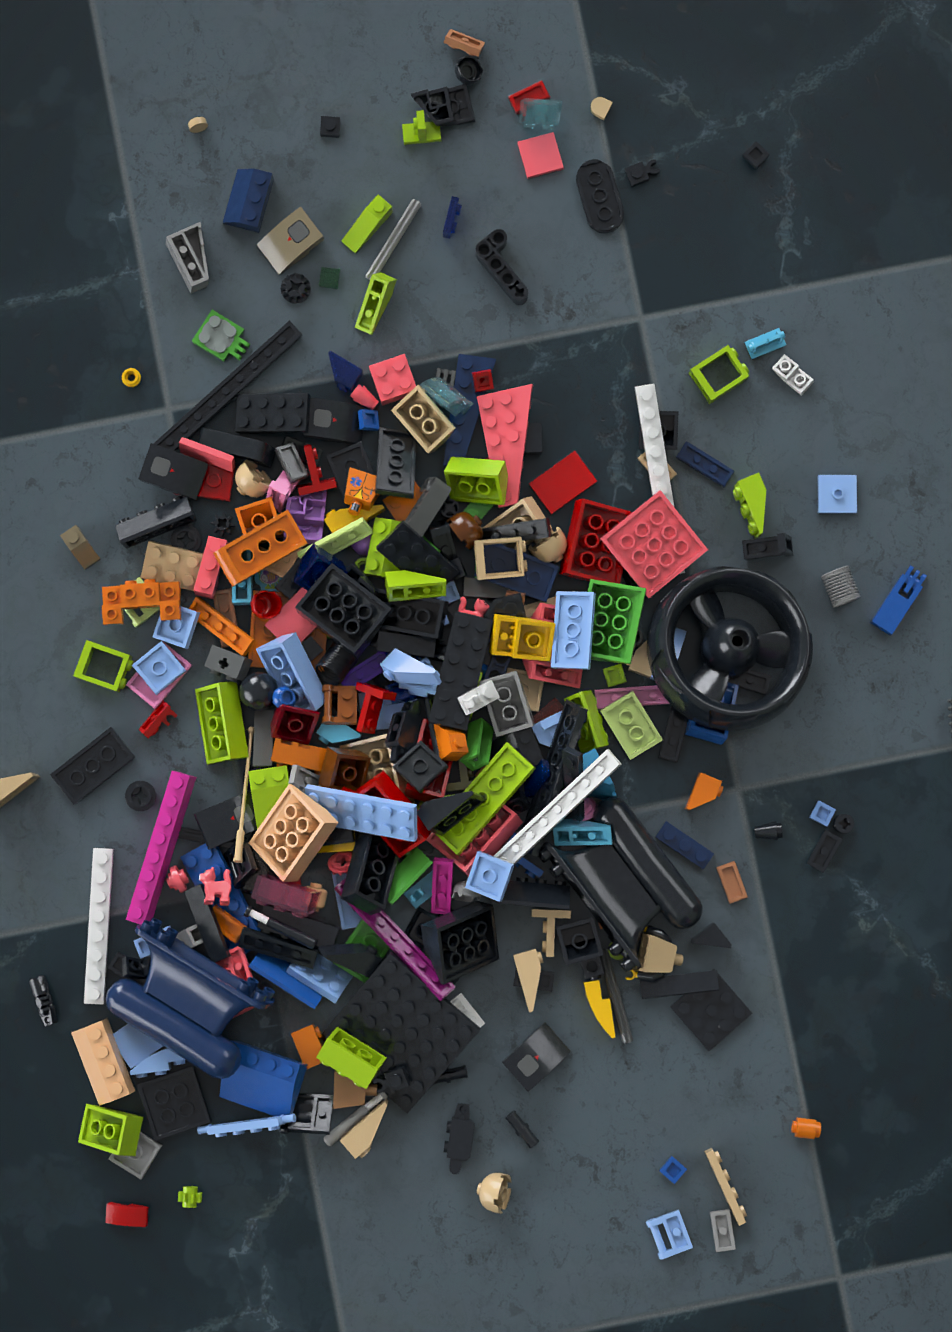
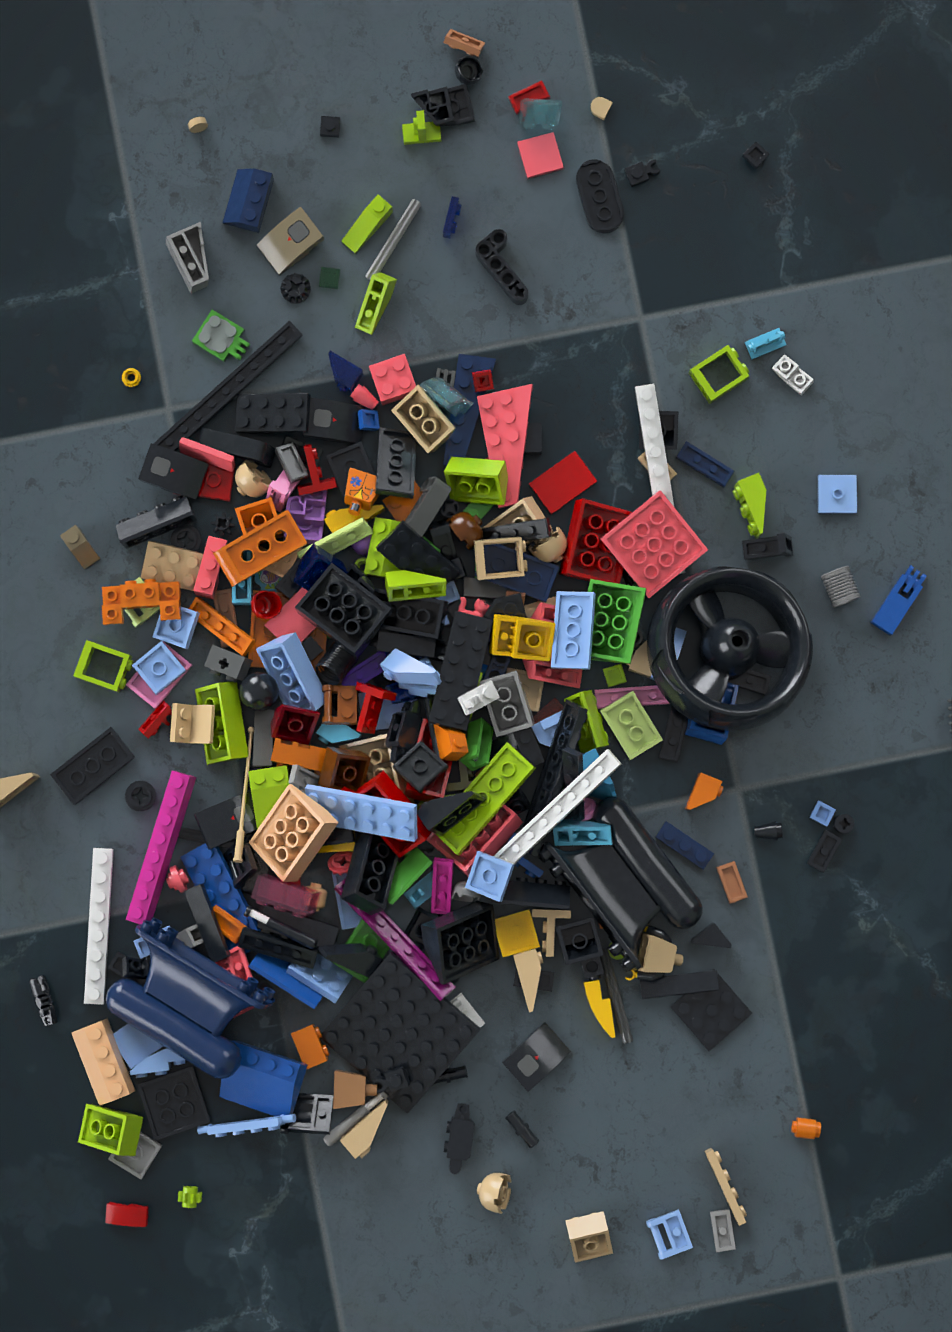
coral animal [199,867,231,906] -> none
blue animal [273,686,296,708] -> none
lime brick [316,1027,387,1089] -> none
clear blue tile [524,759,550,798] -> none
blue plate [659,1156,687,1184] -> none
none -> tan bracket [170,703,215,744]
none -> yellow plate [495,909,540,957]
none -> tan slope [565,1211,613,1263]

